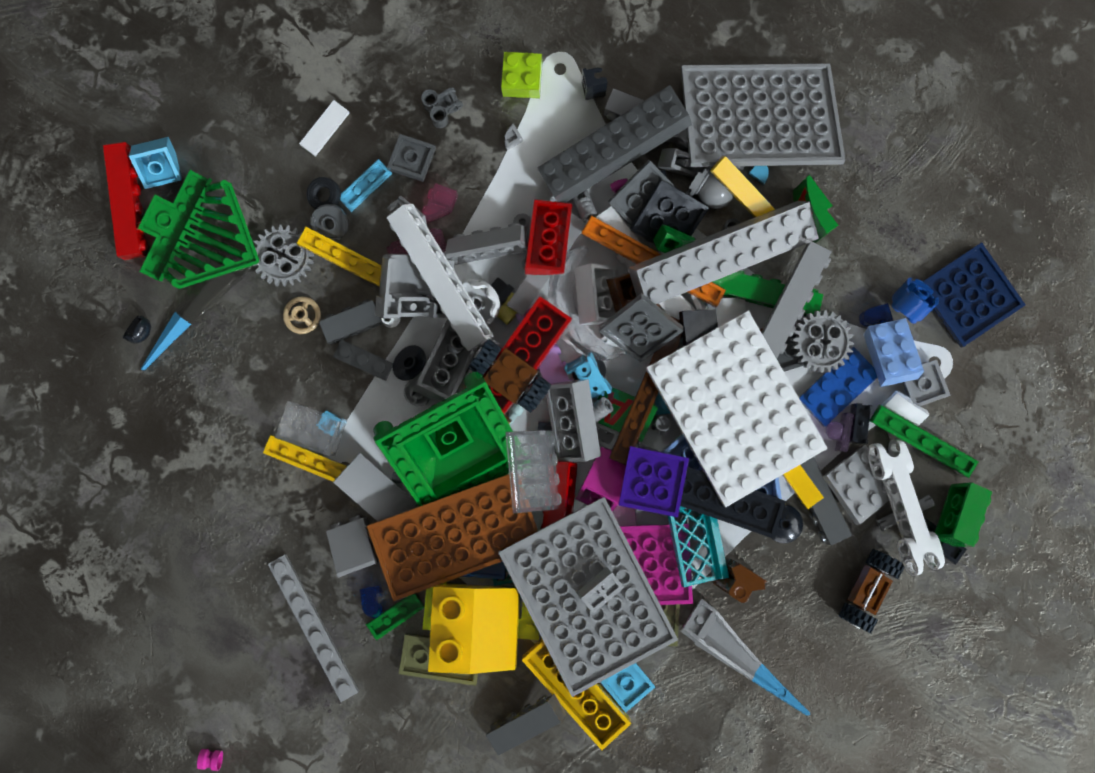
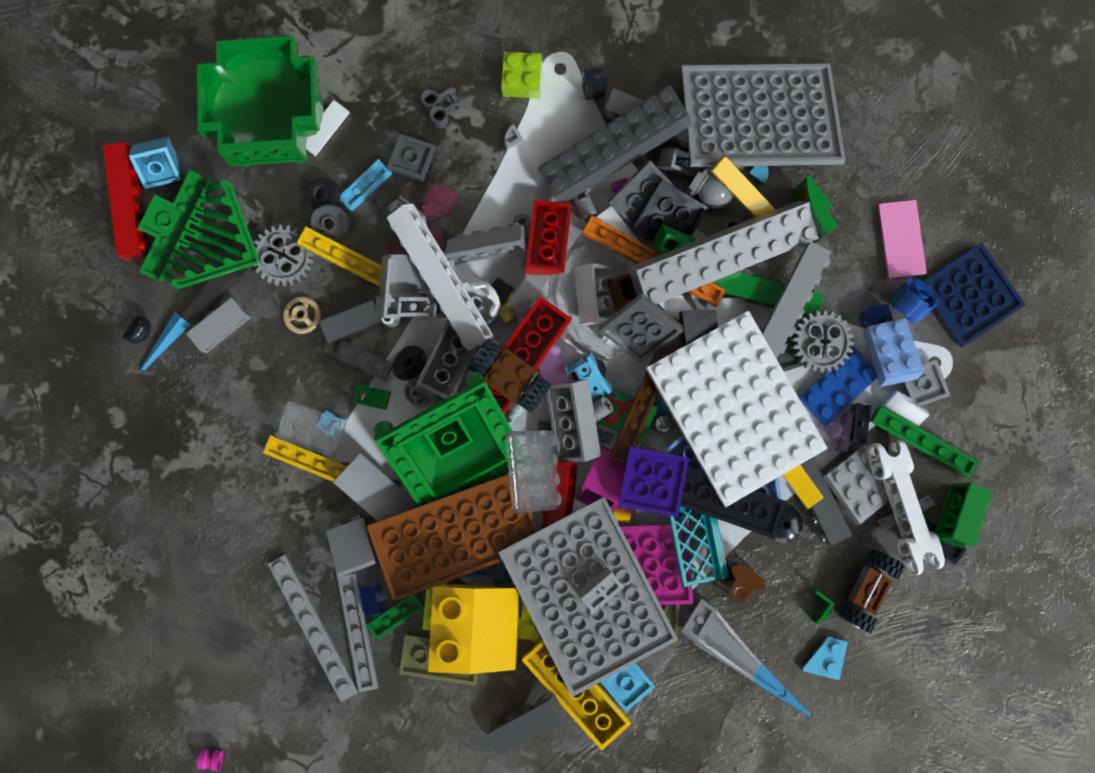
none -> light grey brick [186,297,251,353]
none -> green windscreen [197,35,323,167]
none -> light grey tile [337,572,378,692]
none -> green bracket [353,384,391,410]
none -> yellow hinge [613,508,631,525]
none -> medium azure wing [801,636,848,680]
none -> green bracket [811,588,834,625]
none -> bright pink tile [877,200,927,279]

